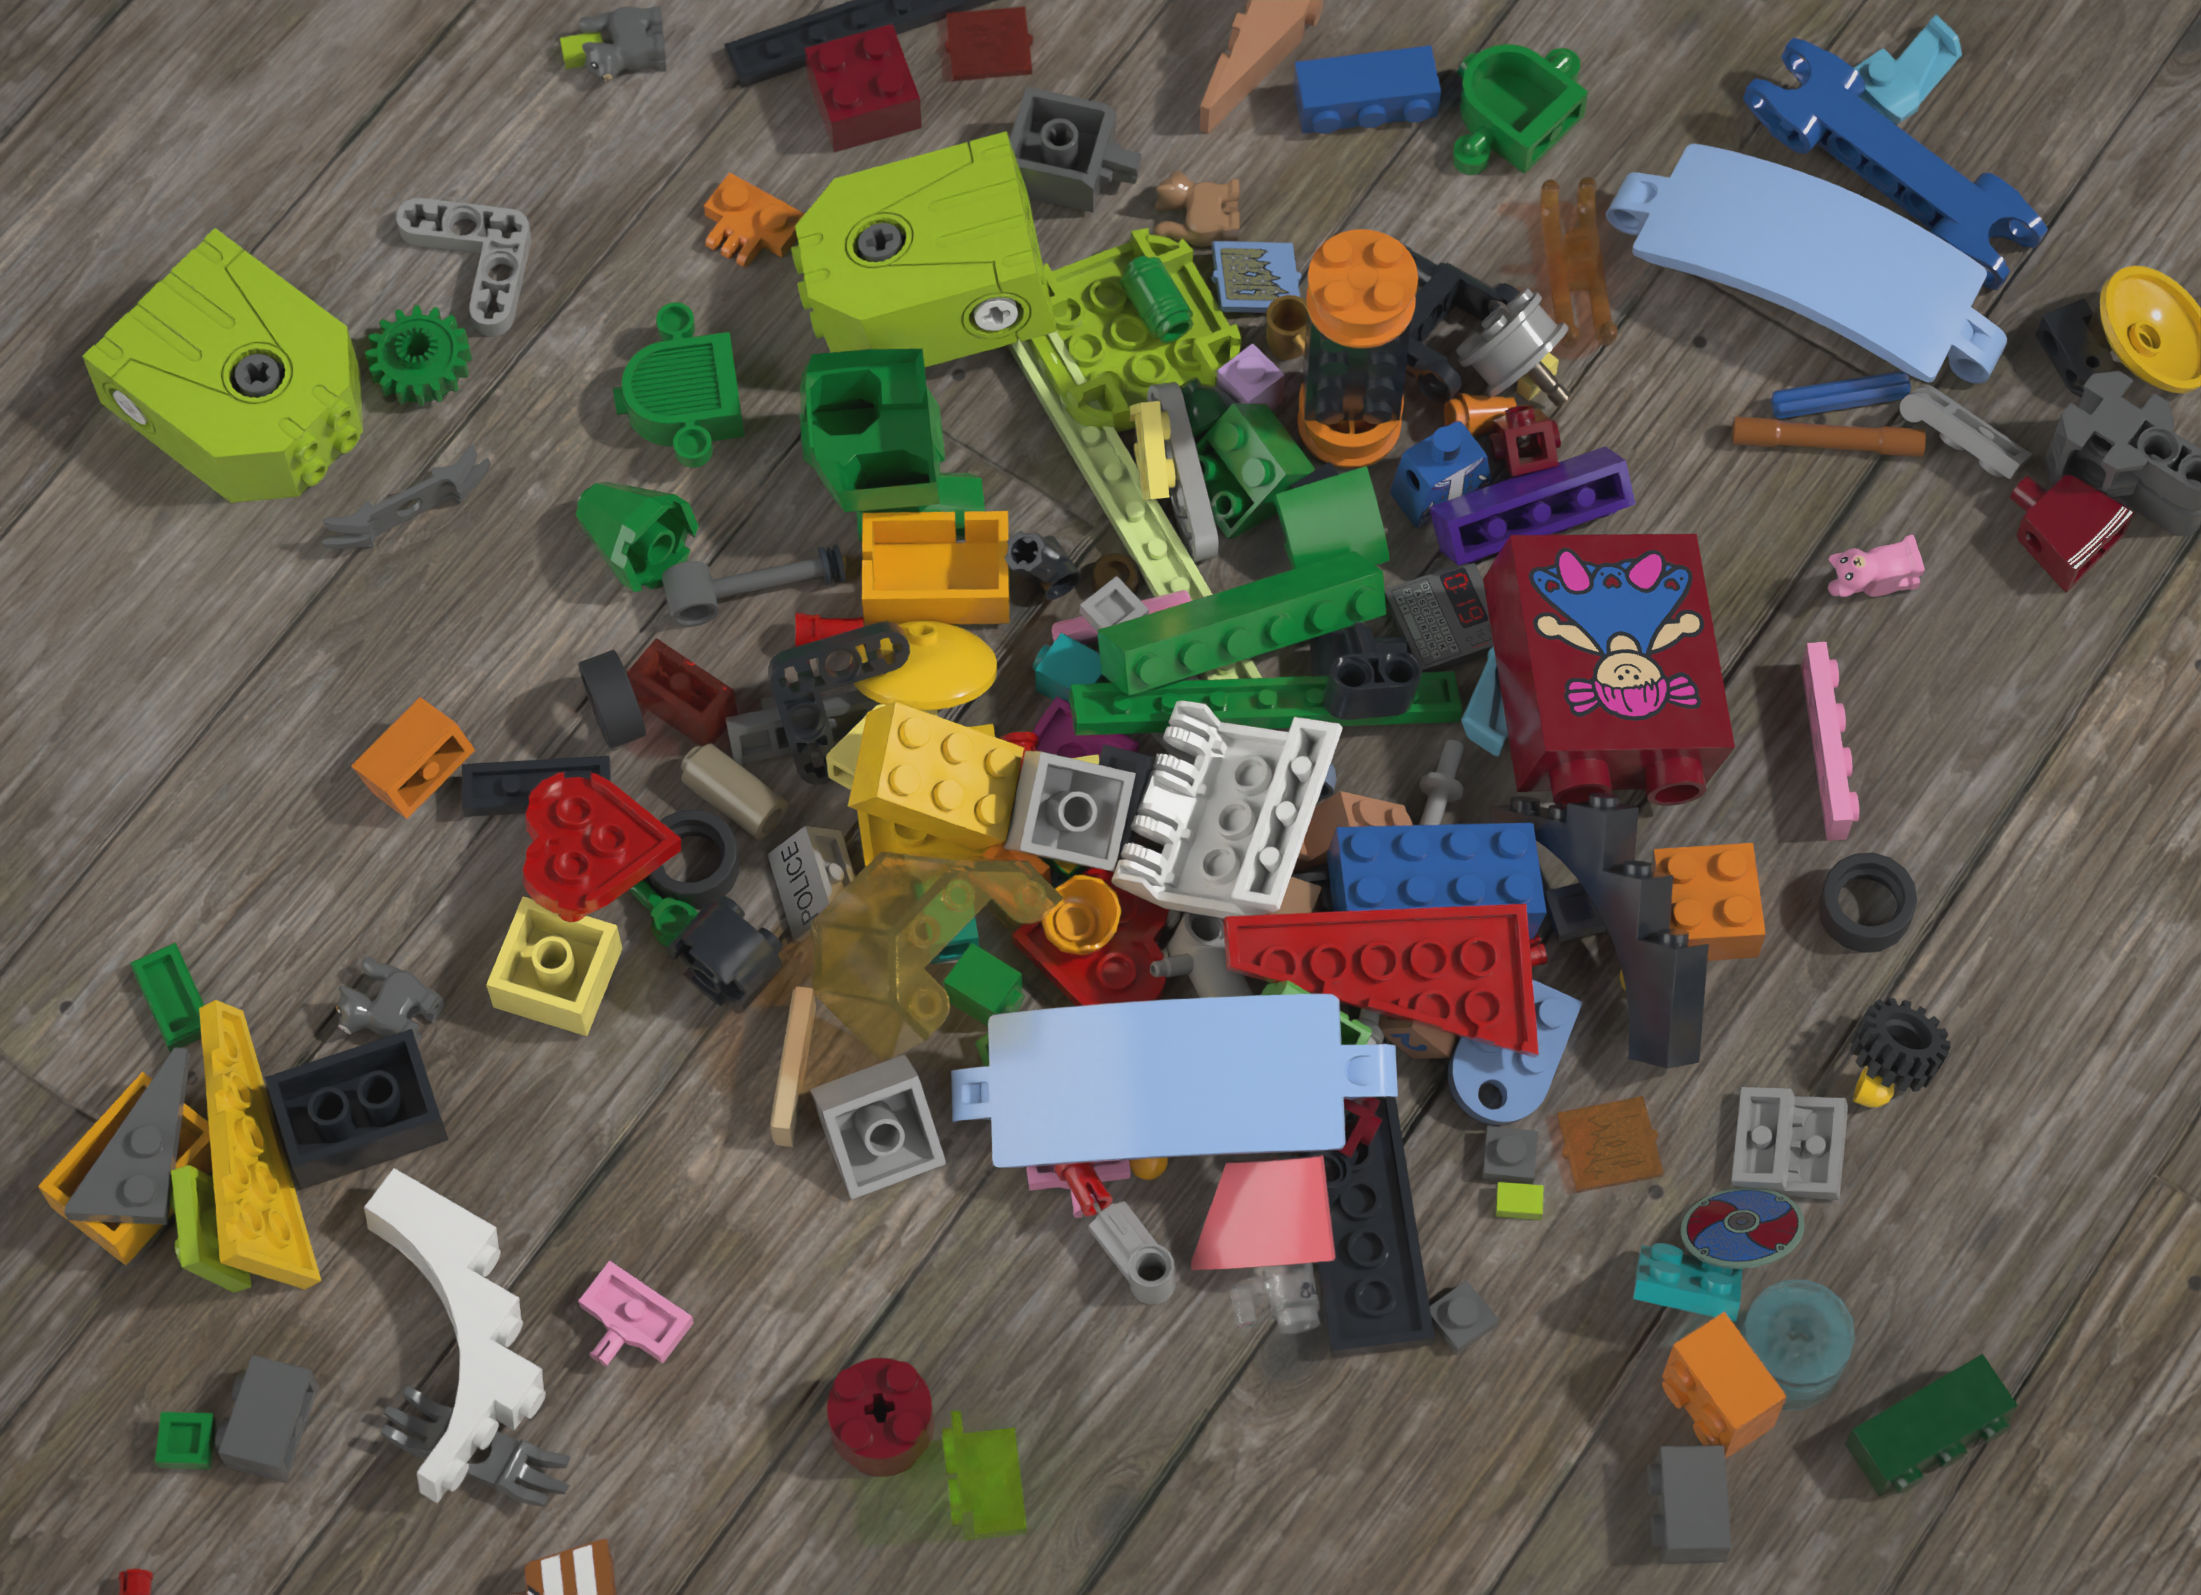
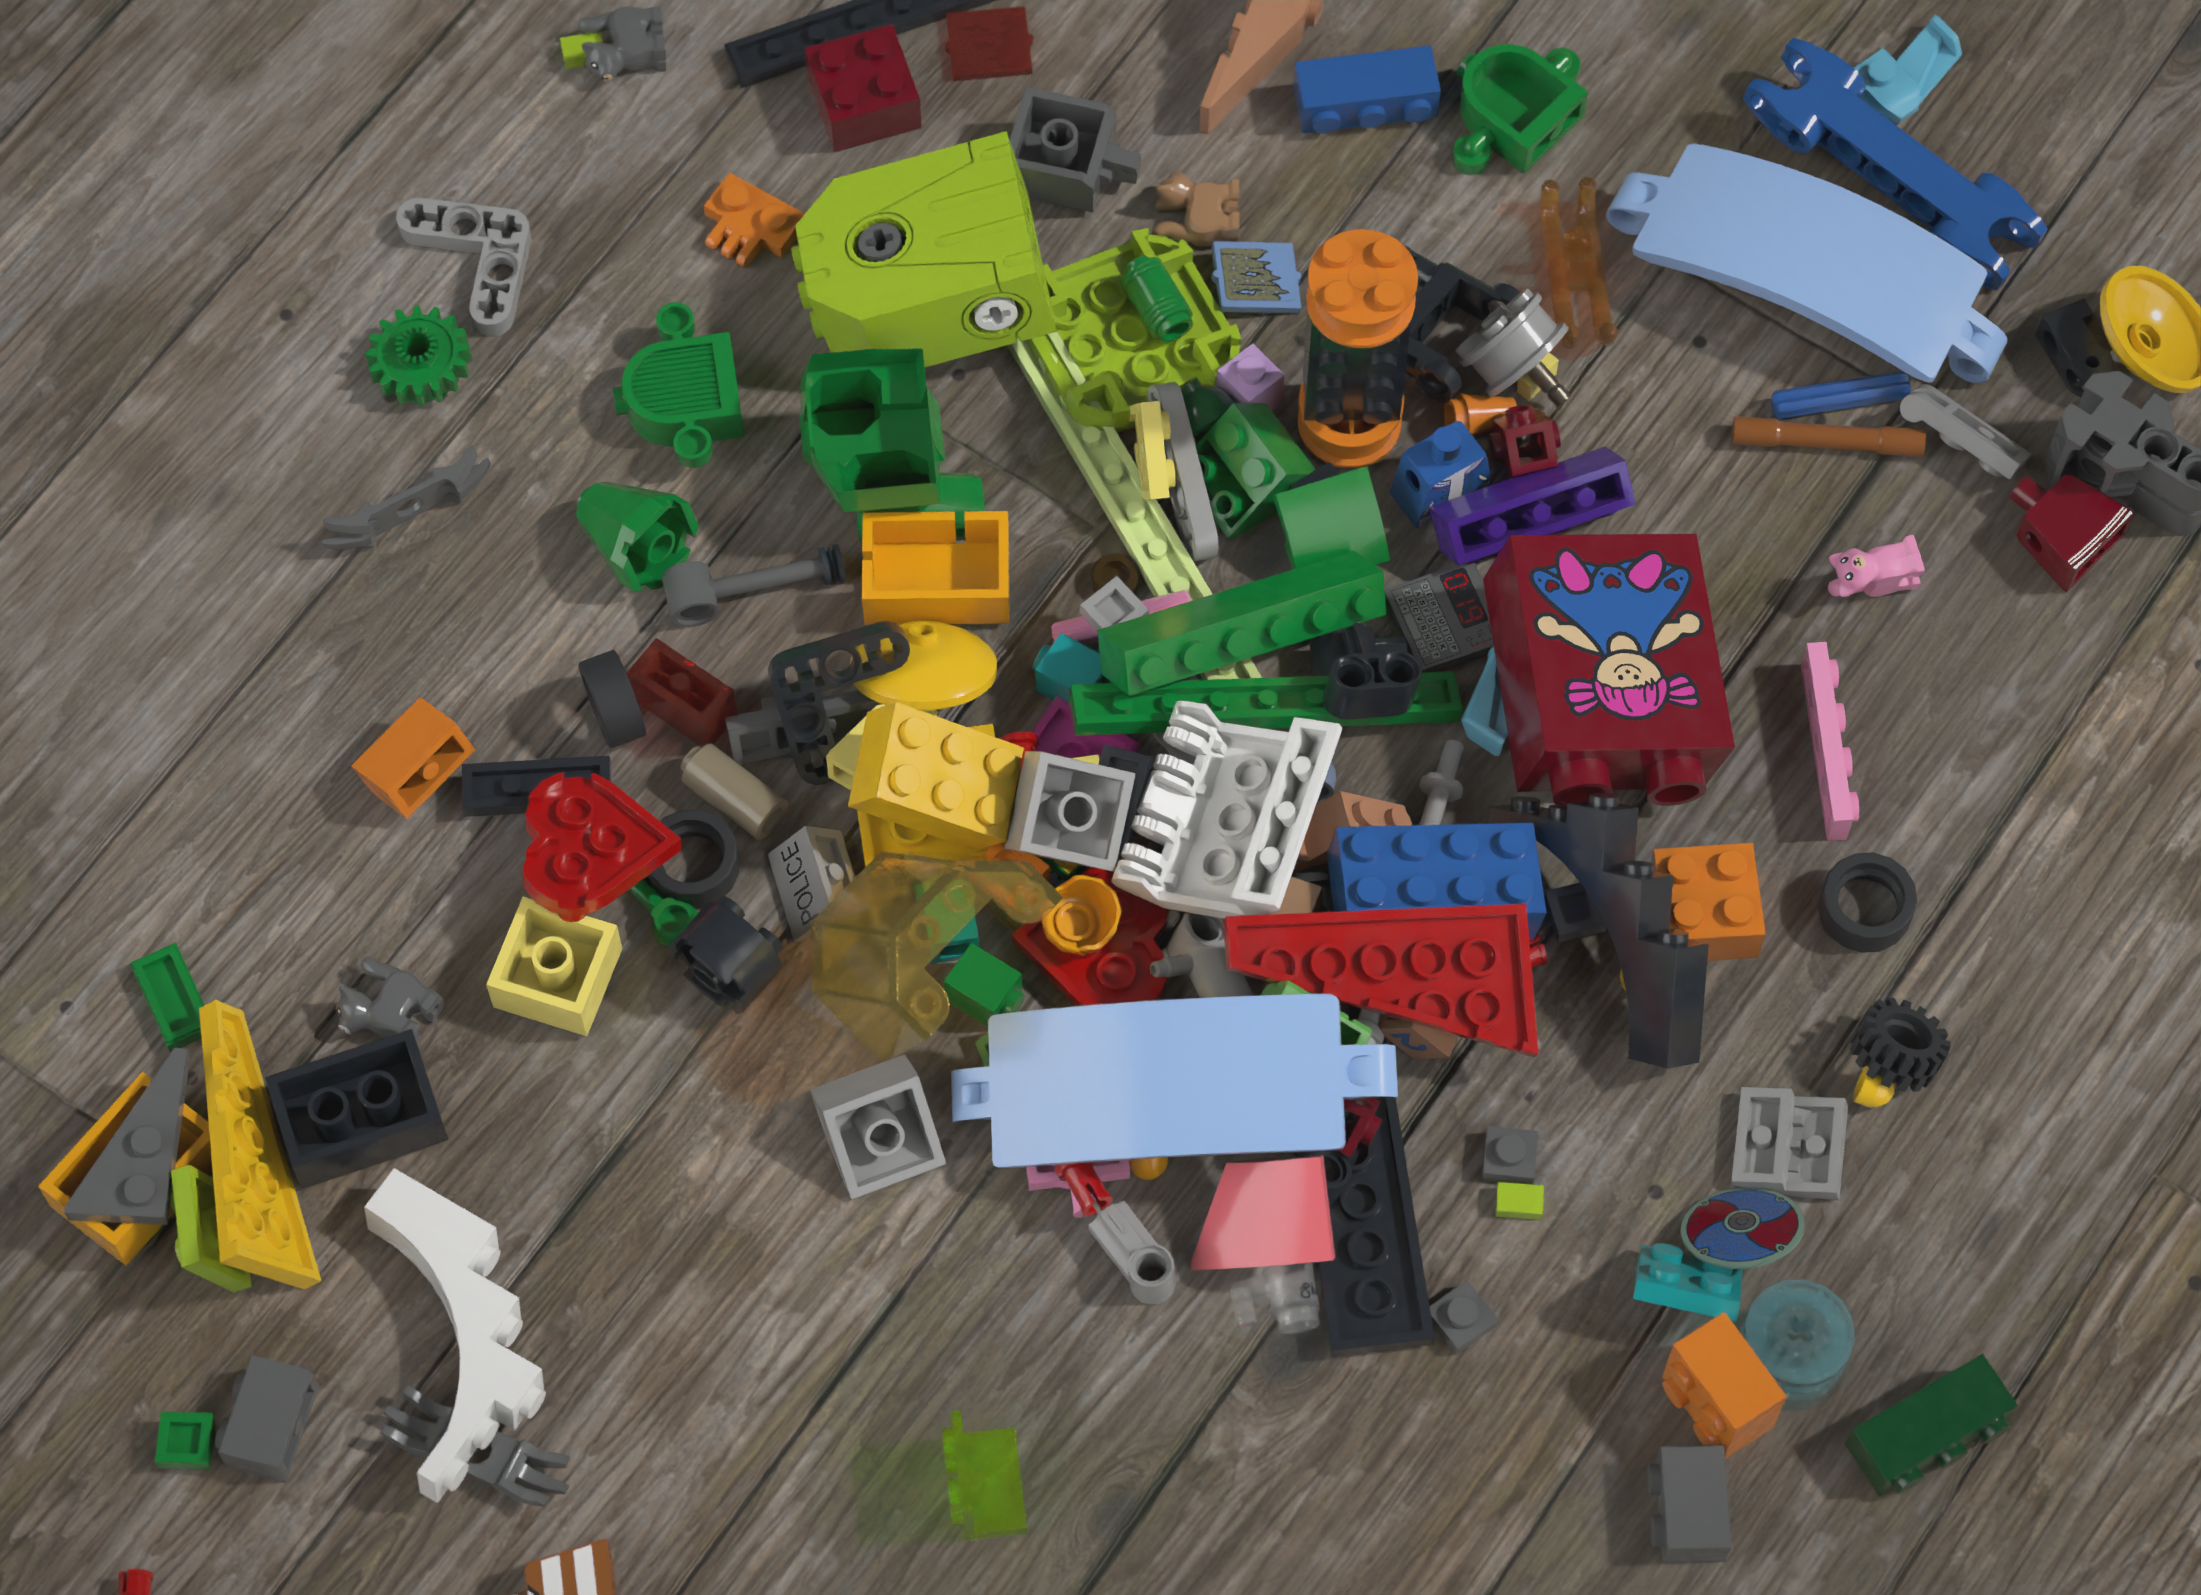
lime piece [82,228,363,503] -> none
bright pink plate [578,1261,694,1367] -> none
tan tile [770,986,816,1147] -> none
red pin [795,613,863,647] -> none
dark red brick [827,1358,934,1477] -> none
black piece [1004,531,1081,600] -> none
pearl gold piece [1266,295,1307,360] -> none
medium blue plate [1448,980,1582,1125] -> none
clear orange piece [1557,1096,1664,1193] -> none

